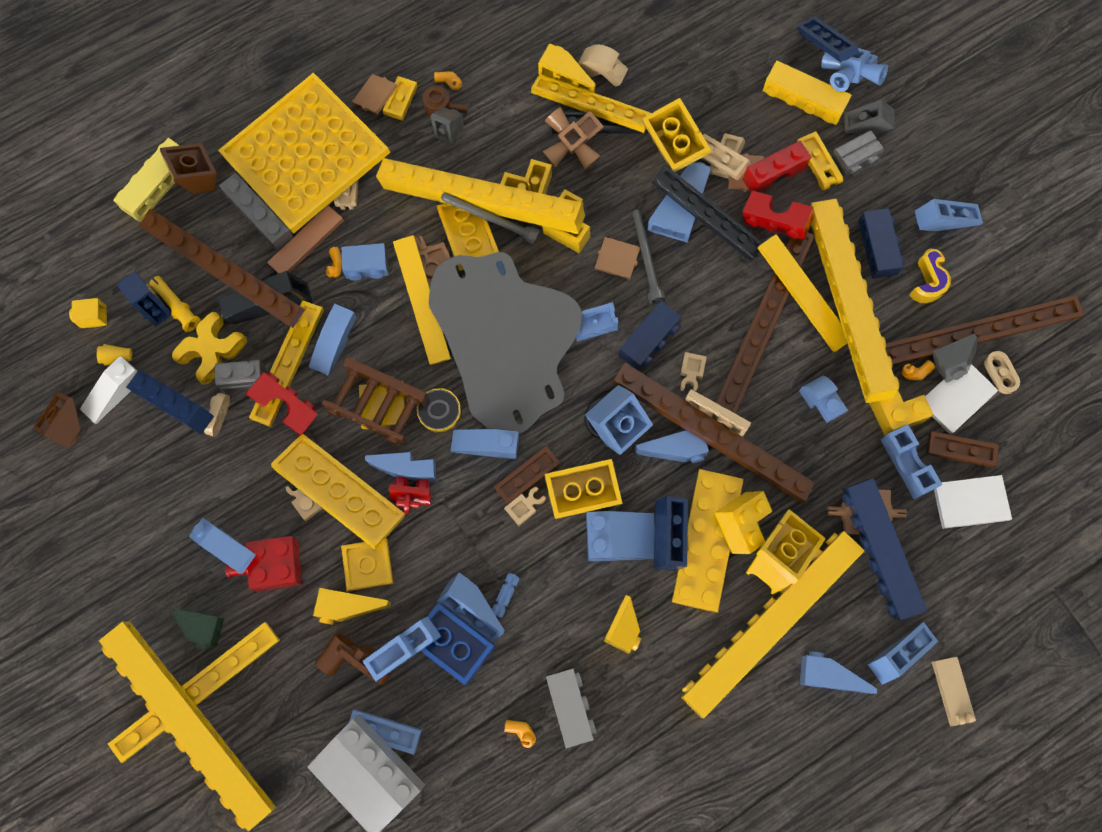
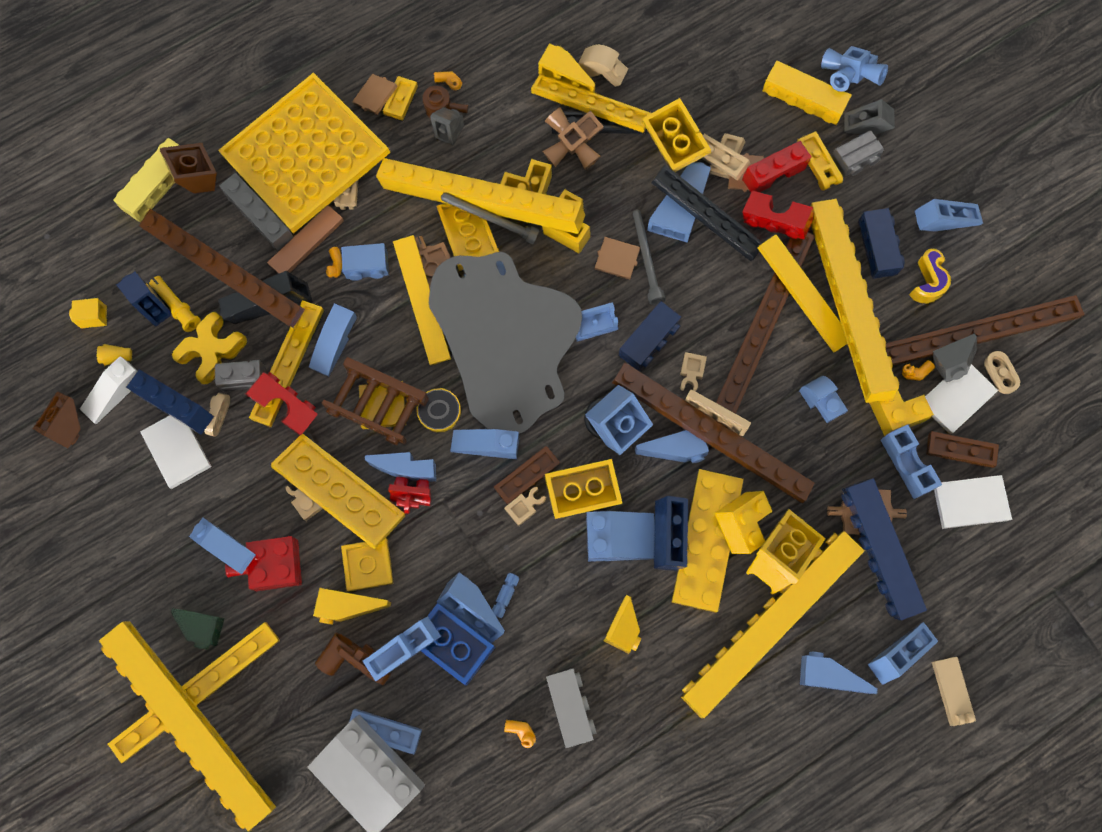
dark blue plate [797,16,859,63] -> none
none -> white tile [140,415,212,489]

